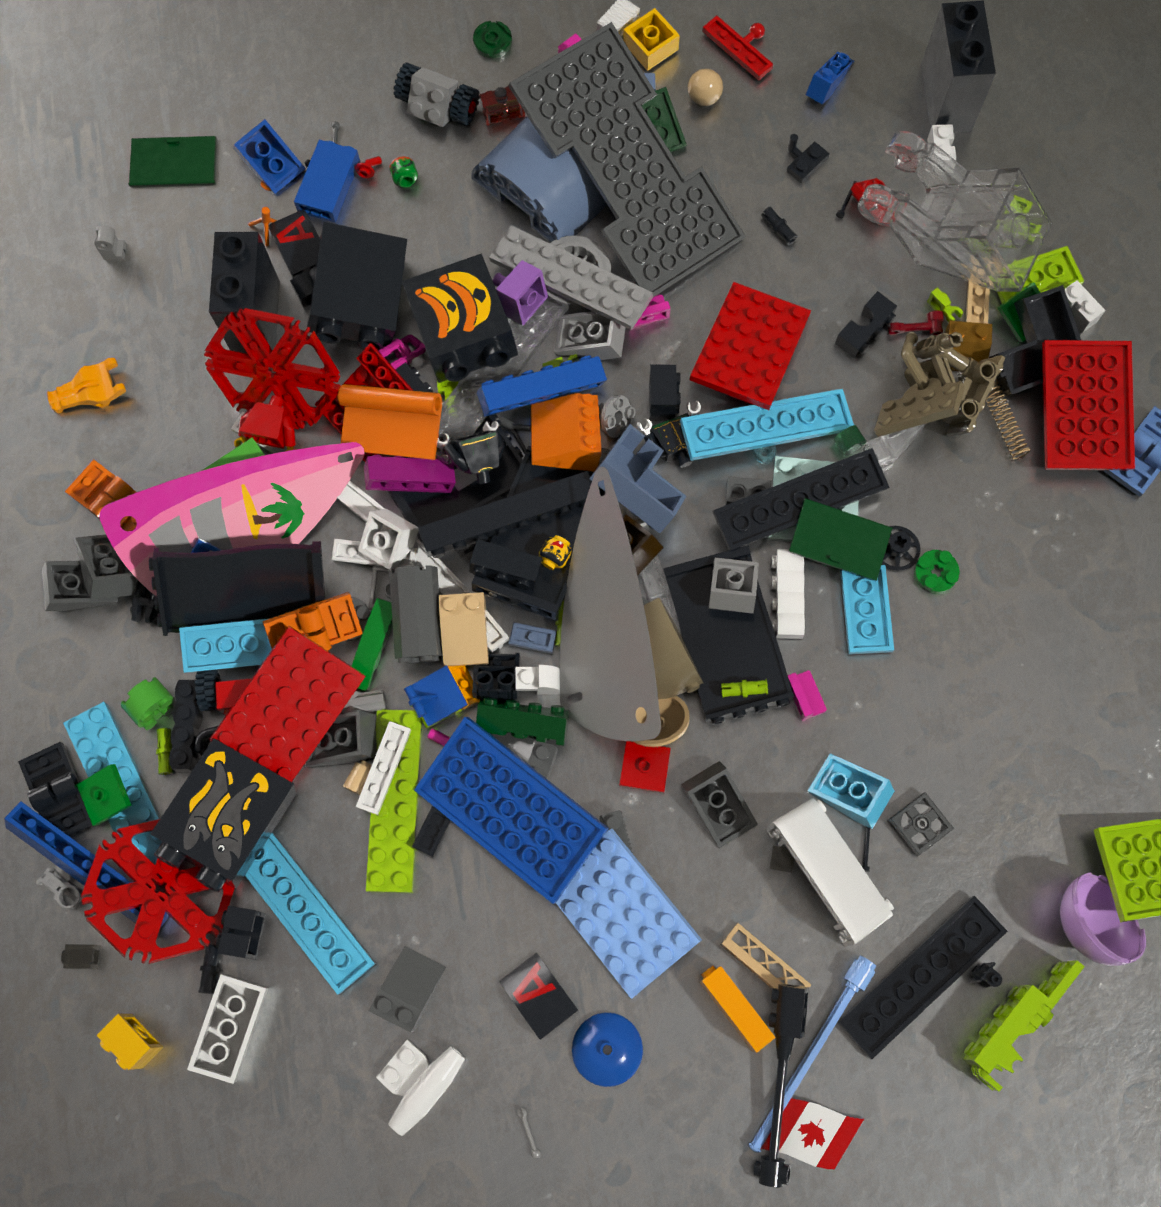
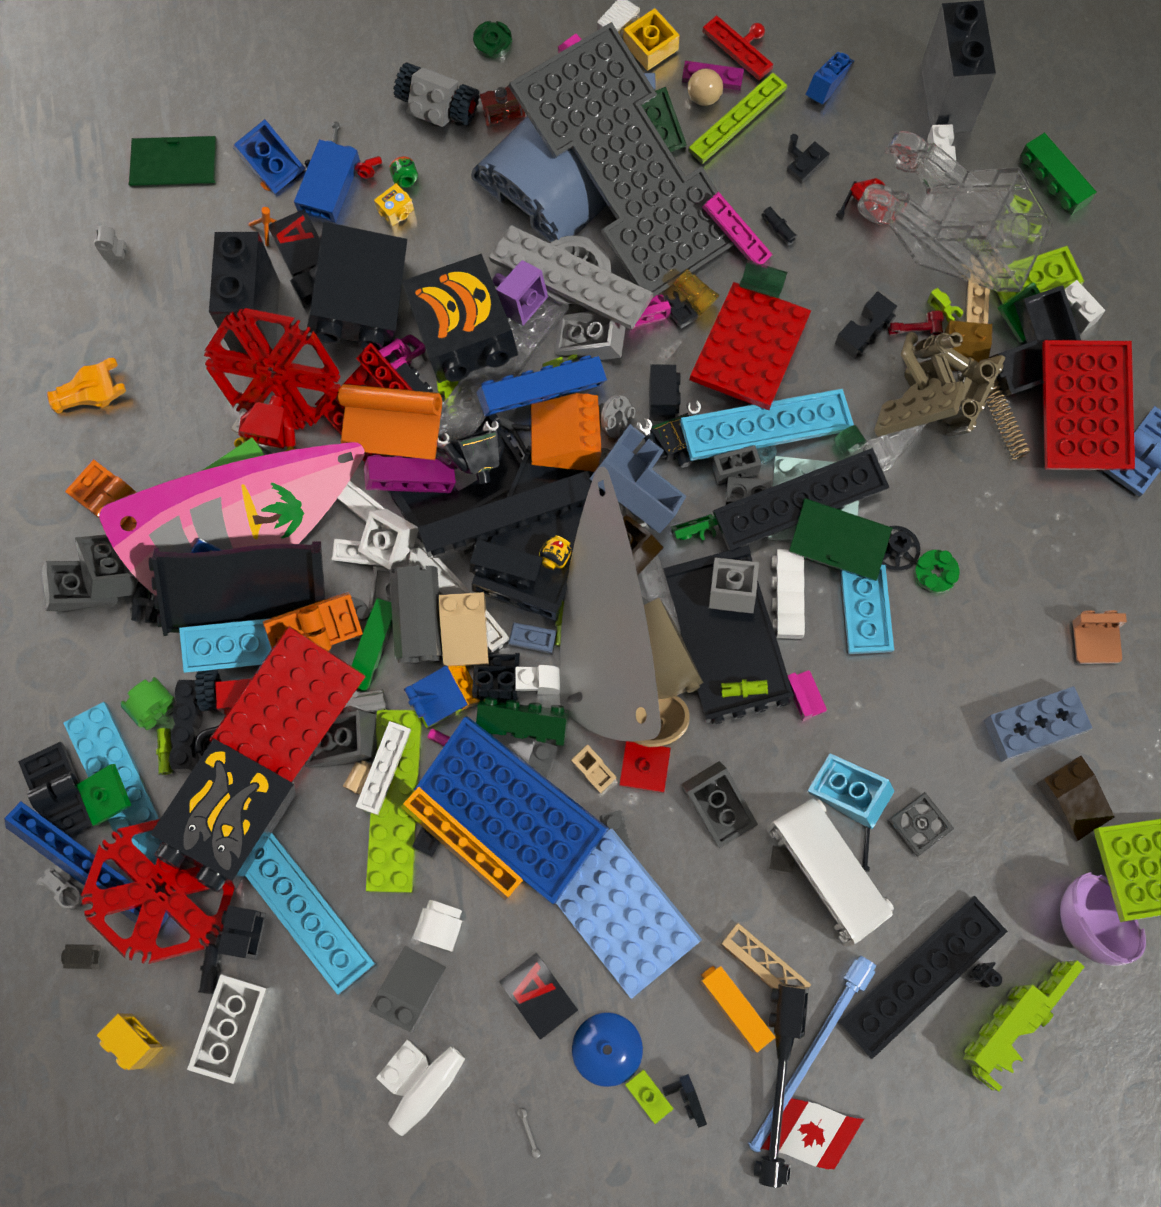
none -> yellow head [374,183,414,226]
none -> light orange brick [401,787,523,900]
none -> white piece [412,900,463,952]
none -> tan brick [570,744,617,793]
none -> lime plate [625,1069,673,1124]
none -> black plate [662,1074,707,1128]
none -> black plate [665,290,698,329]
none -> green plate [670,514,718,540]
none -> clear yellow plant [673,269,720,316]
none -> magenta plate [682,60,744,91]
none -> lime plate [688,73,787,164]
none -> dark pink plate [702,191,773,270]
none -> dark grey brick [712,445,762,485]
none -> clear green panel [739,260,788,298]
none -> sand blue brick [984,686,1093,762]
none -> green brick [1020,132,1097,215]
none -> dark brown slope [1036,756,1115,842]
none -> nougat bracket [1073,610,1127,664]

